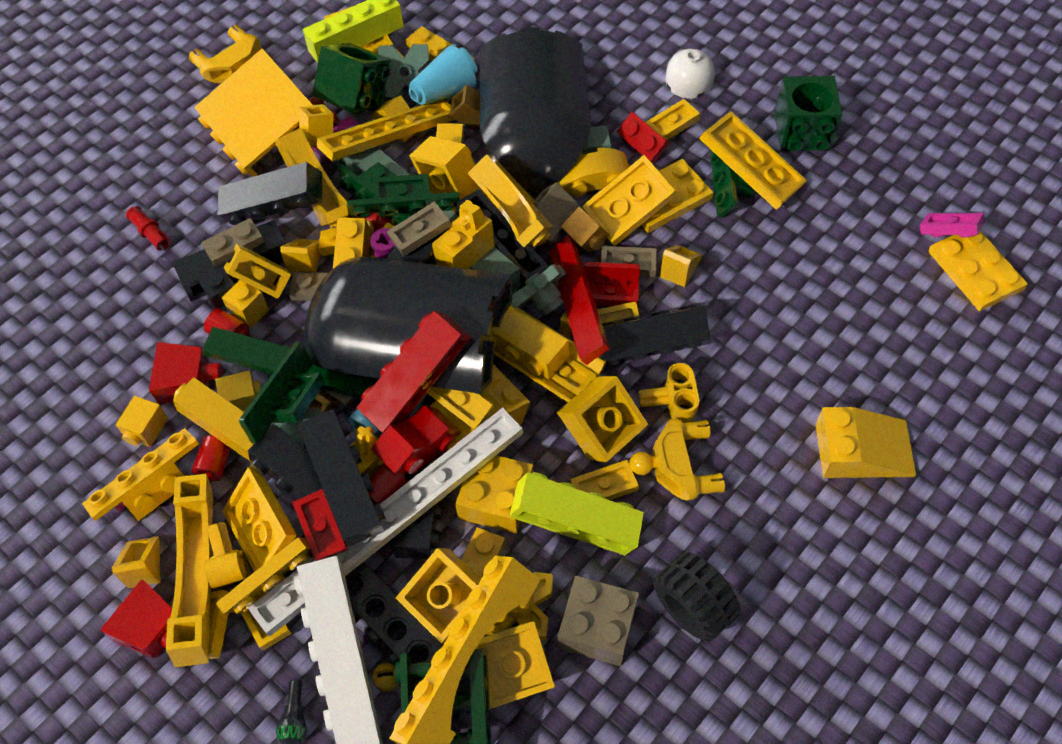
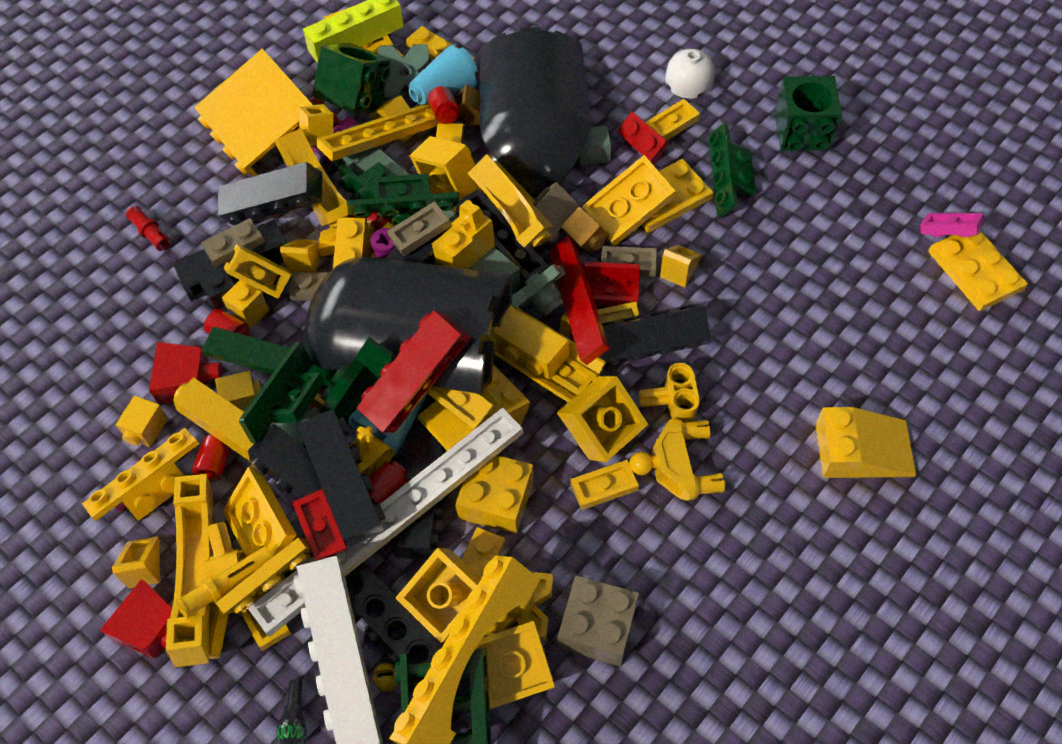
yellow connector [189,25,260,83] -> none
red brick [371,405,461,474] -> none
neon yellow brick [509,472,644,555] -> none
yellow brick [558,148,629,198] -> none
black tyre [653,551,741,642] -> none
yellow tile [699,111,807,210] -> none
none -> yellow pin [176,546,273,618]
none -> dark green bracket [319,337,394,425]
none -> red brick [428,86,460,124]

